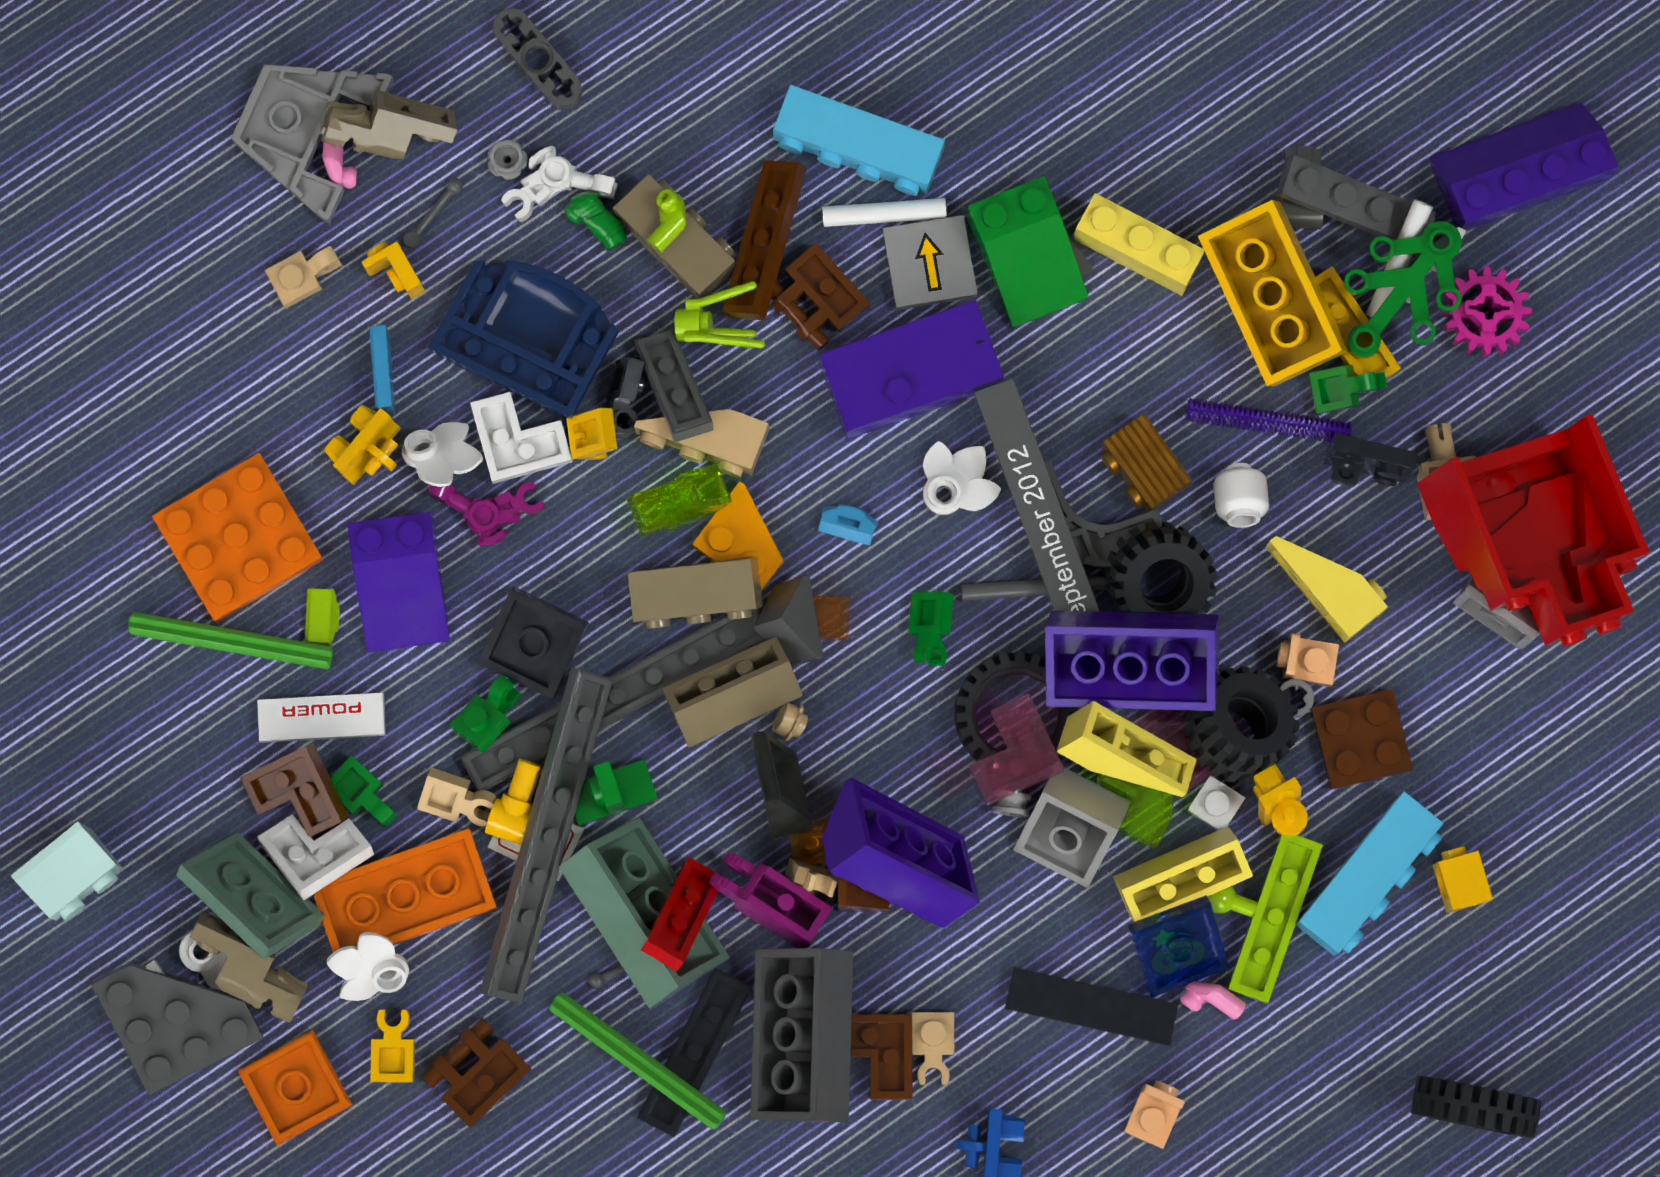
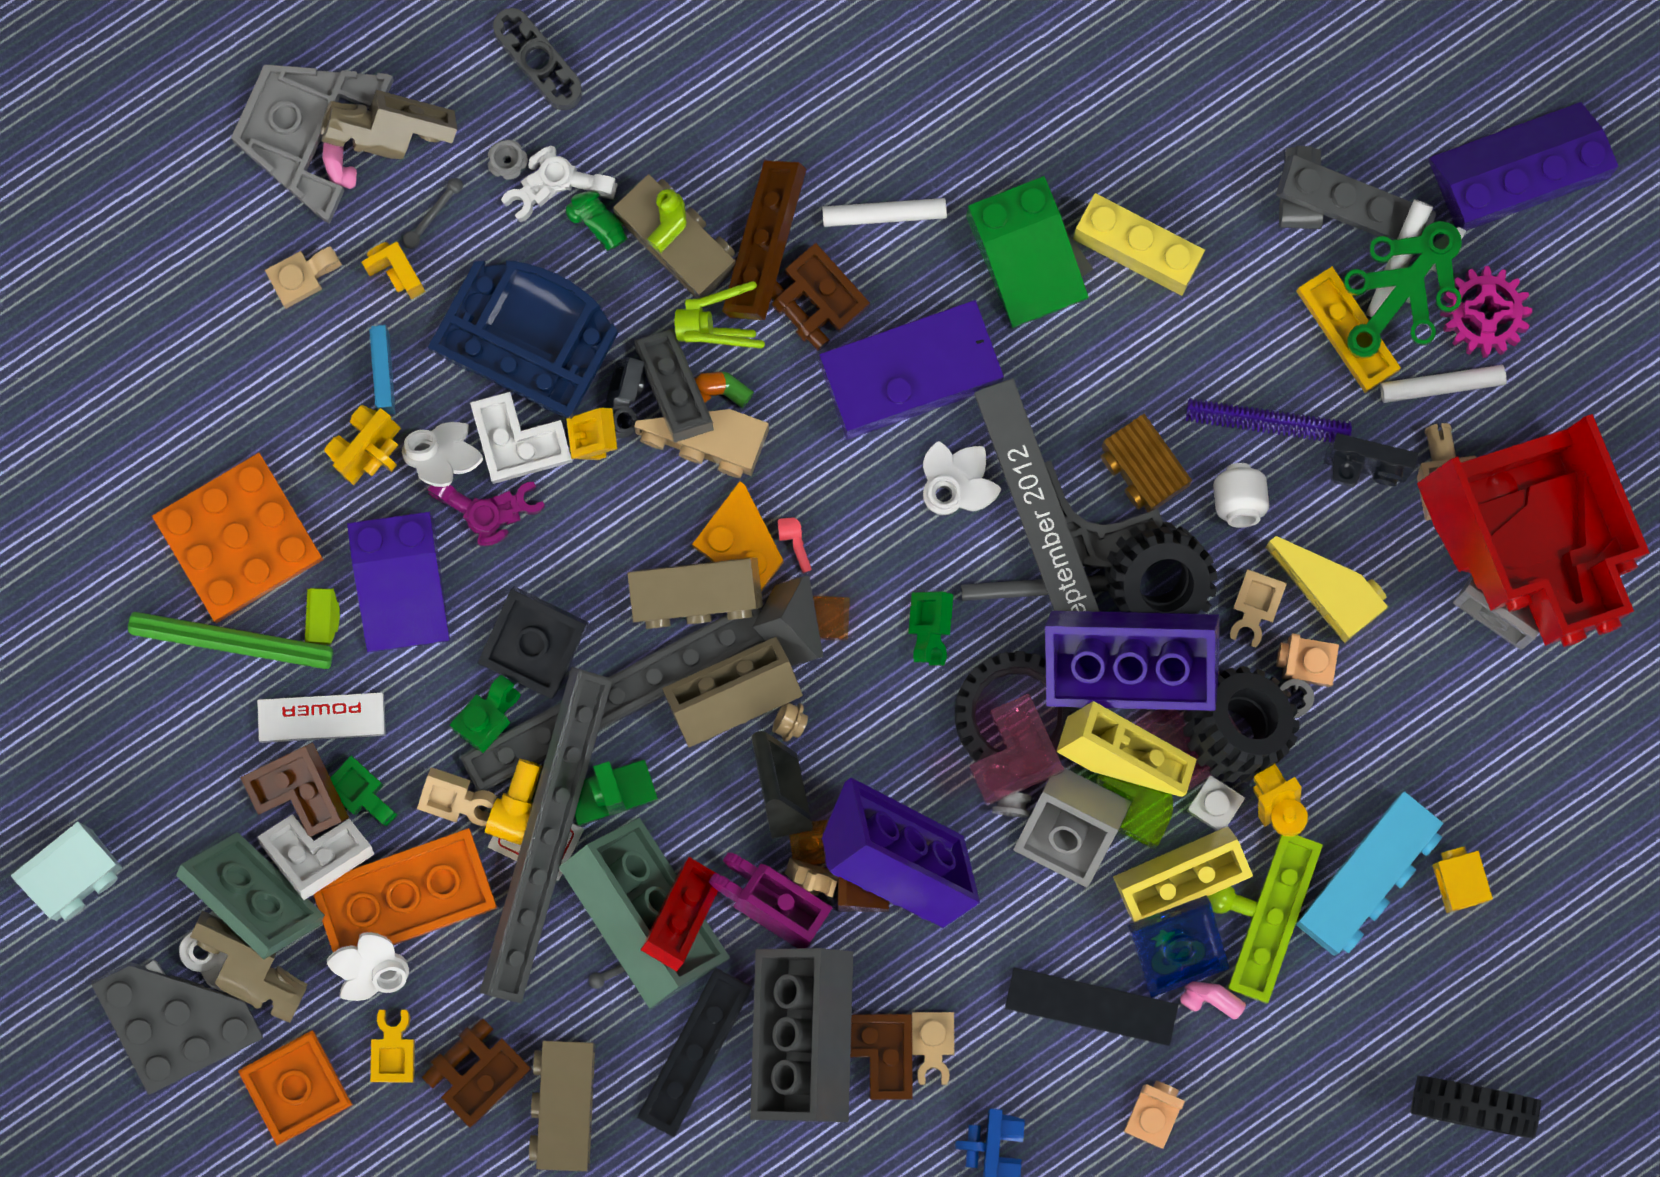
bright green axle [549,992,727,1129] -> none
clear neon green brick [627,463,732,537] -> none
medium azure brick [773,85,945,196] -> none
dark azure piece [818,504,878,546] -> none
light grey tile [882,215,978,310] -> none
yellow brick [1198,200,1349,386] -> none
green plate [1309,365,1388,414] -> none
reddish brown plate [1310,689,1413,790] -> none
none -> dark tan brick [529,1041,596,1172]
none -> arm [695,371,754,408]
none -> coral hand [778,517,812,573]
none -> tan plate [1230,569,1287,648]
none -> white piece [1380,365,1507,403]

